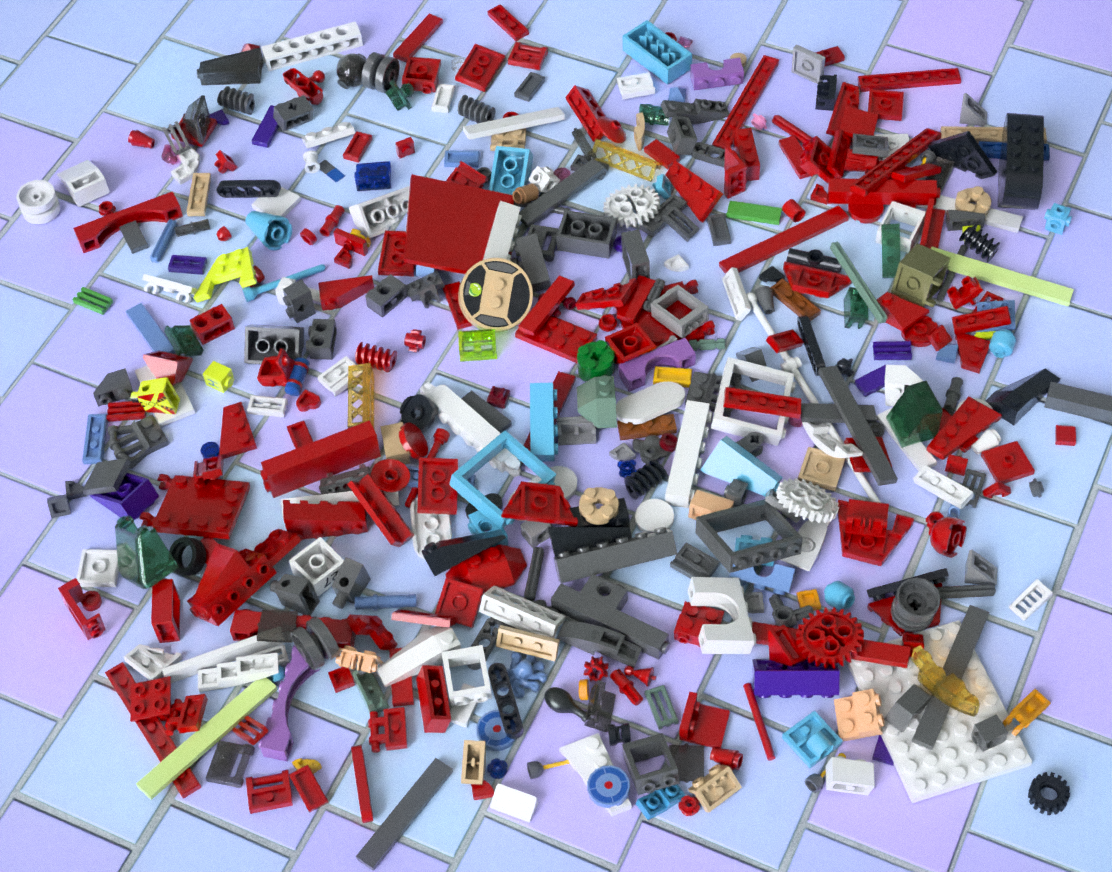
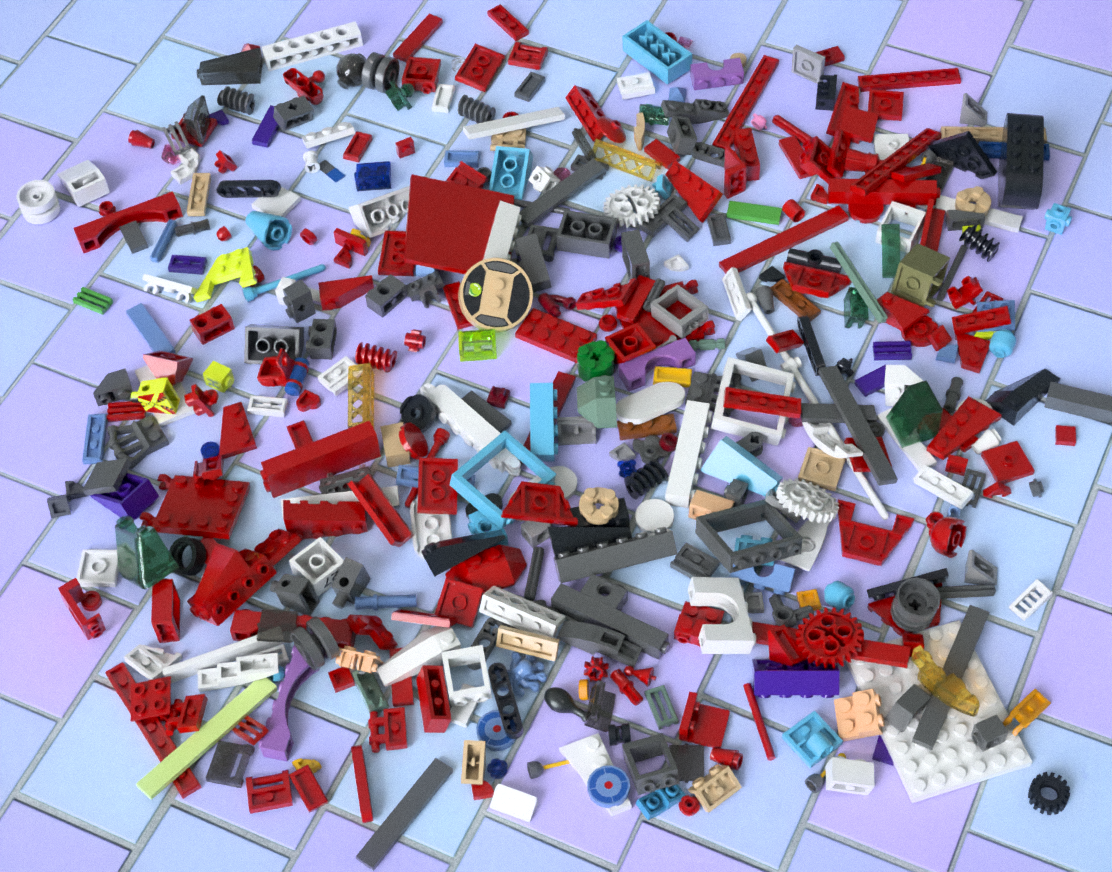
clear green plate [164,325,204,356] -> none
red pin [319,205,345,237] -> none
red dish [371,459,410,492] -> none
medium nougat brick [512,183,539,205] -> none
red tile [518,275,575,336] -> none
red hinge [845,499,889,538] -> none
dark grey tile [852,134,889,157] -> none
yellowish green tile [931,247,1074,306] -> none
none -> red hips [184,384,219,417]

